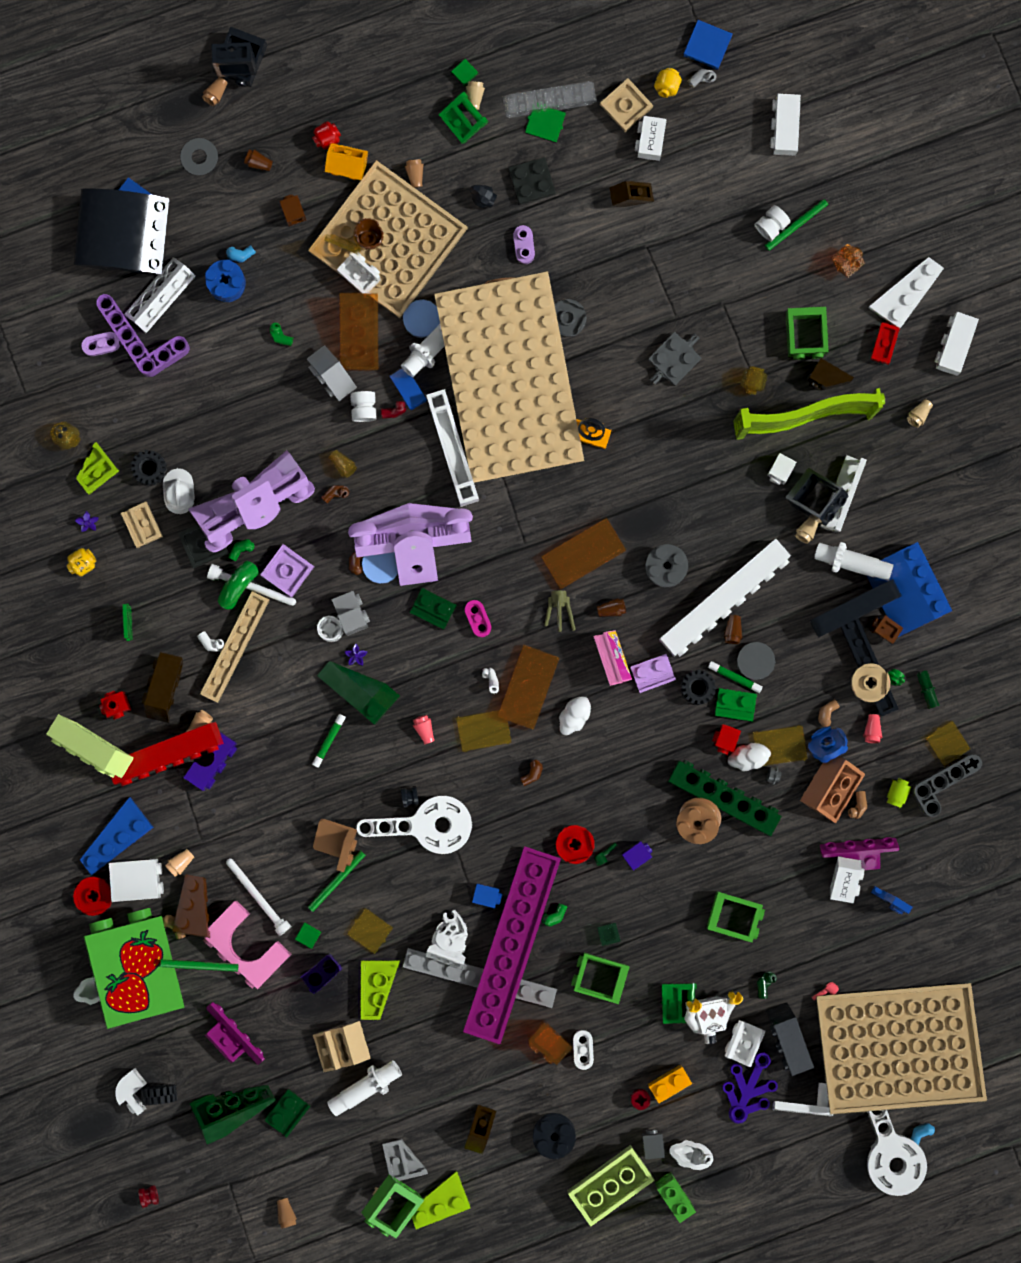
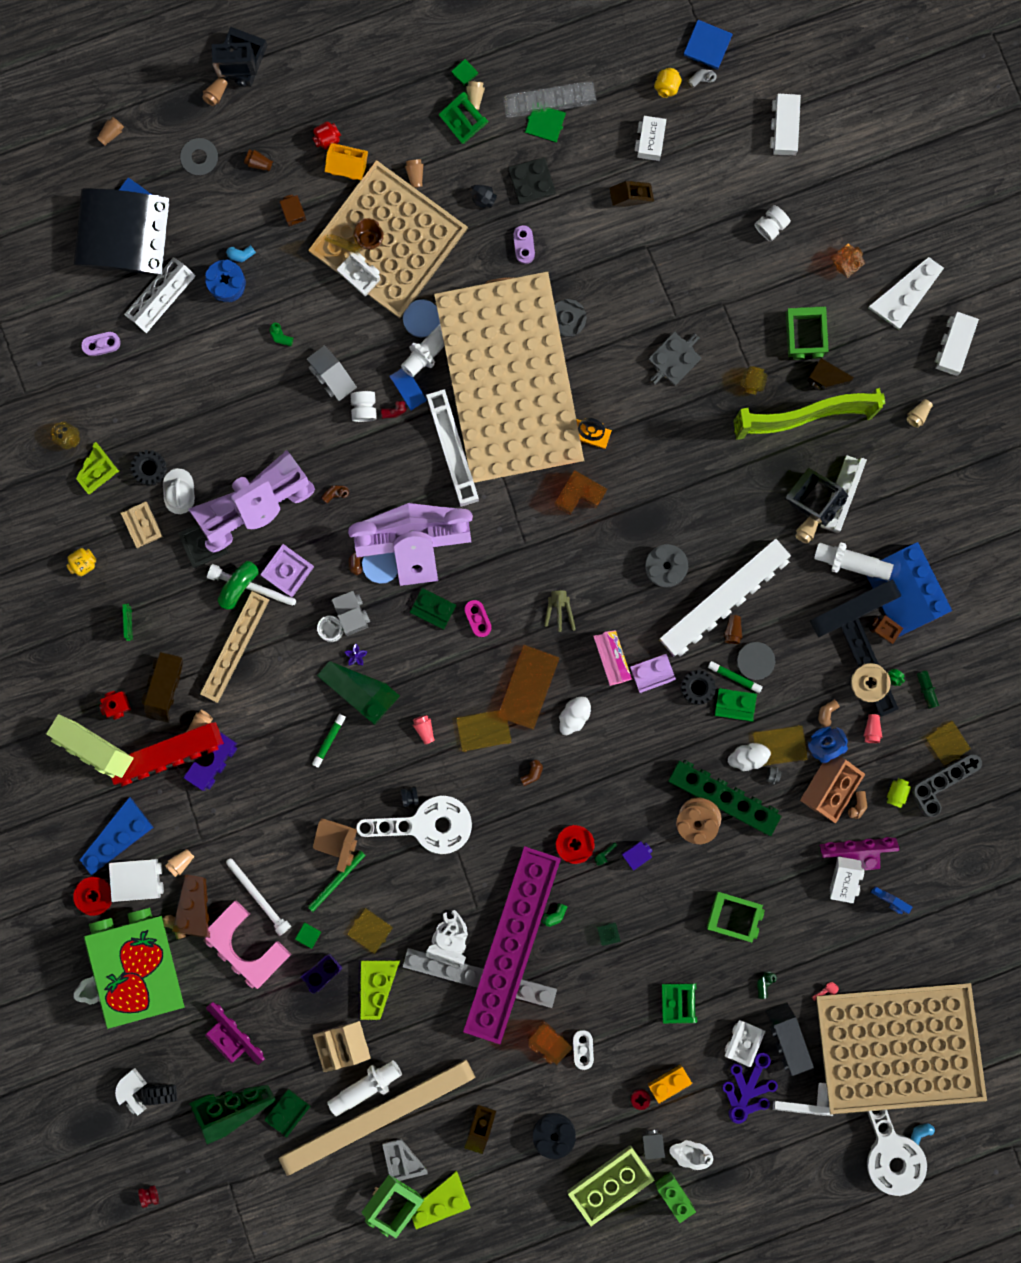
dark purple plant [75,511,99,532] -> none
medium lavender beam [97,294,190,377] -> none
green bar [160,959,239,972] -> none
white arm [197,631,225,652] -> none
green arm [228,539,255,561] -> none
medium nougat cone [277,1198,297,1229] -> none
clear yellow cone [329,450,357,478] -> none
clear orange tile [339,293,379,370] -> none
blue brick [472,883,502,908] -> none
white arm [482,668,499,694] -> none
clear orange tile [541,518,626,590] -> none
bright green window [571,952,629,1004] -> none
reddish brown cone [597,598,626,617] -> none
tan plate [600,78,653,132] -> none
white torso [684,992,743,1044] -> none
red brick [712,724,741,755] -> none
green bar [765,199,828,251] -> none
white brick [767,453,797,485] -> none
red plate [870,322,900,365] -> none
none -> medium nougat cone [97,117,124,145]
none -> tan beam [278,1060,475,1176]
none -> clear orange brick [555,470,607,515]

